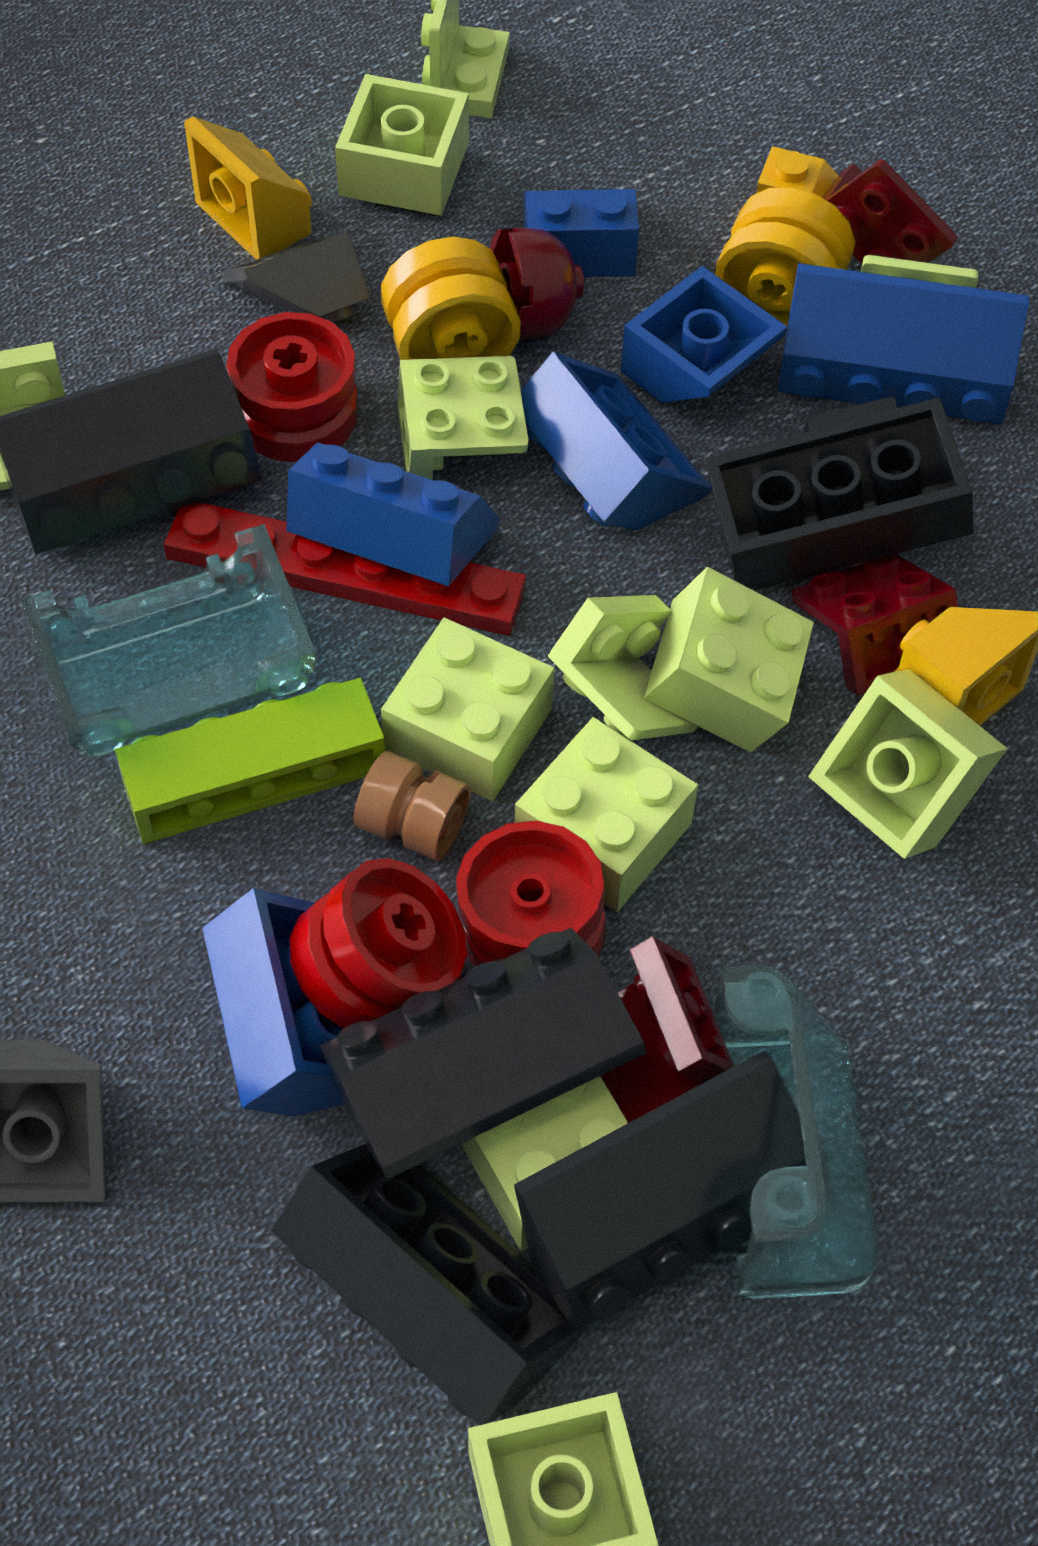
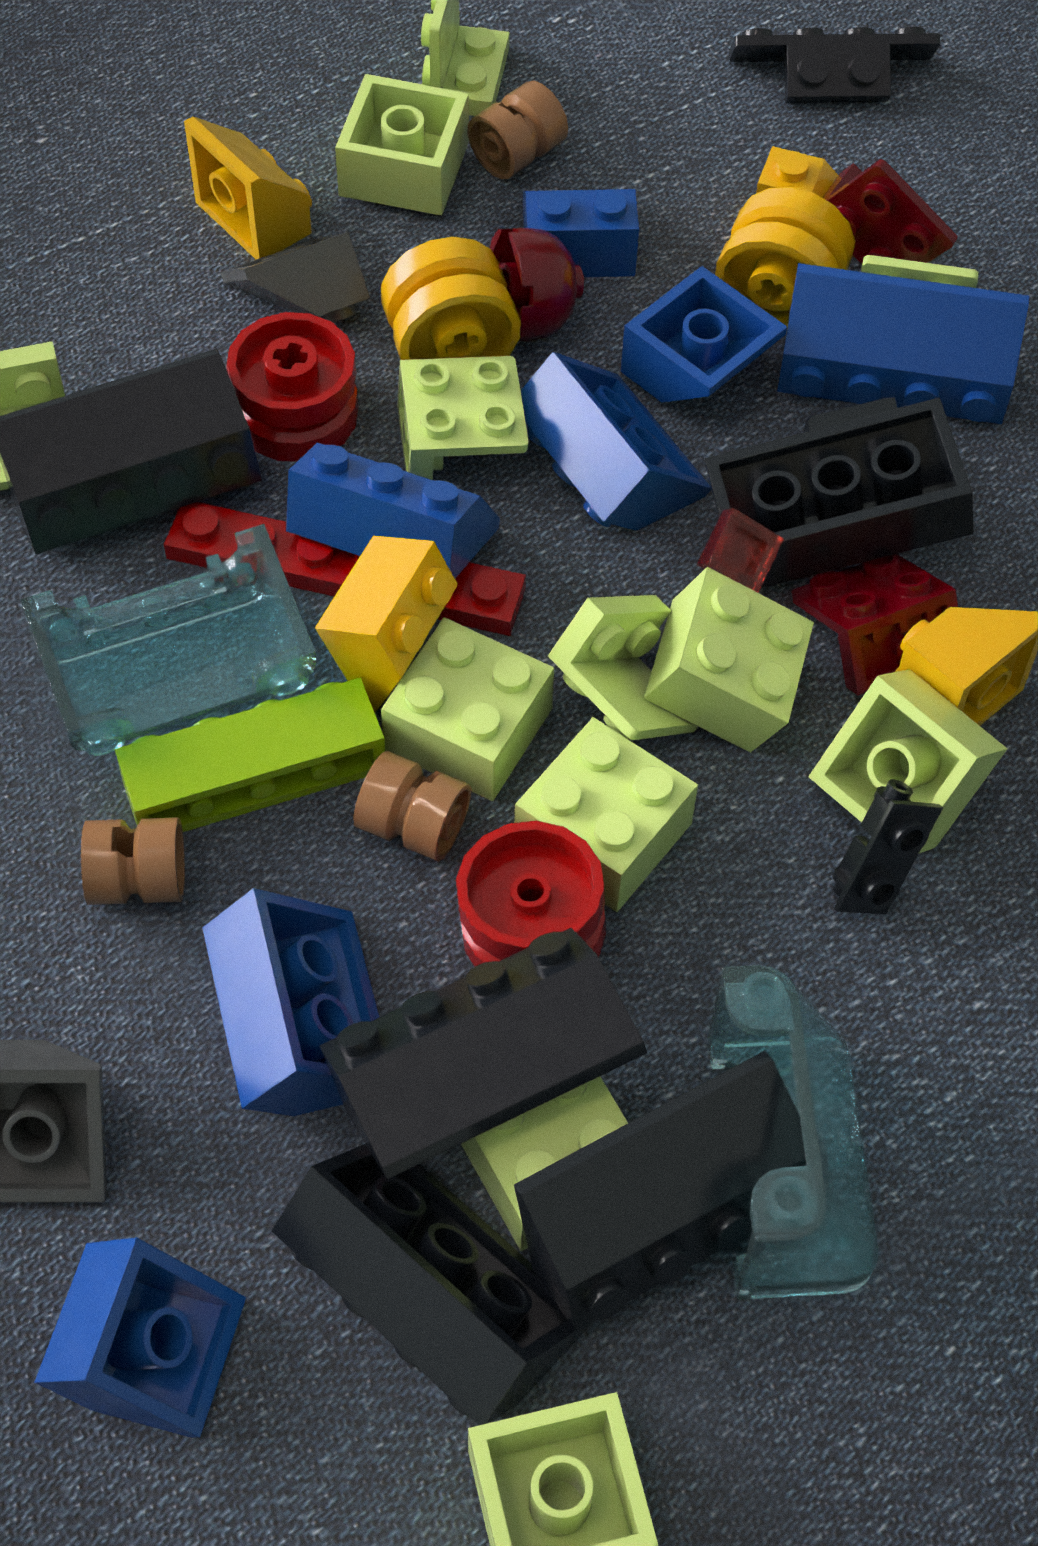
red wheel [290,858,467,1029] -> none
dark red bracket [600,936,734,1123] -> none
none -> blue slope [34,1237,246,1438]
none -> medium nougat wheel [81,818,185,905]
none -> yellow slope [315,536,458,712]
none -> medium nougat wheel [467,81,568,179]
none -> clear red plate [697,508,784,593]
none -> black bracket [729,27,940,103]
none -> black hinge [832,779,943,914]

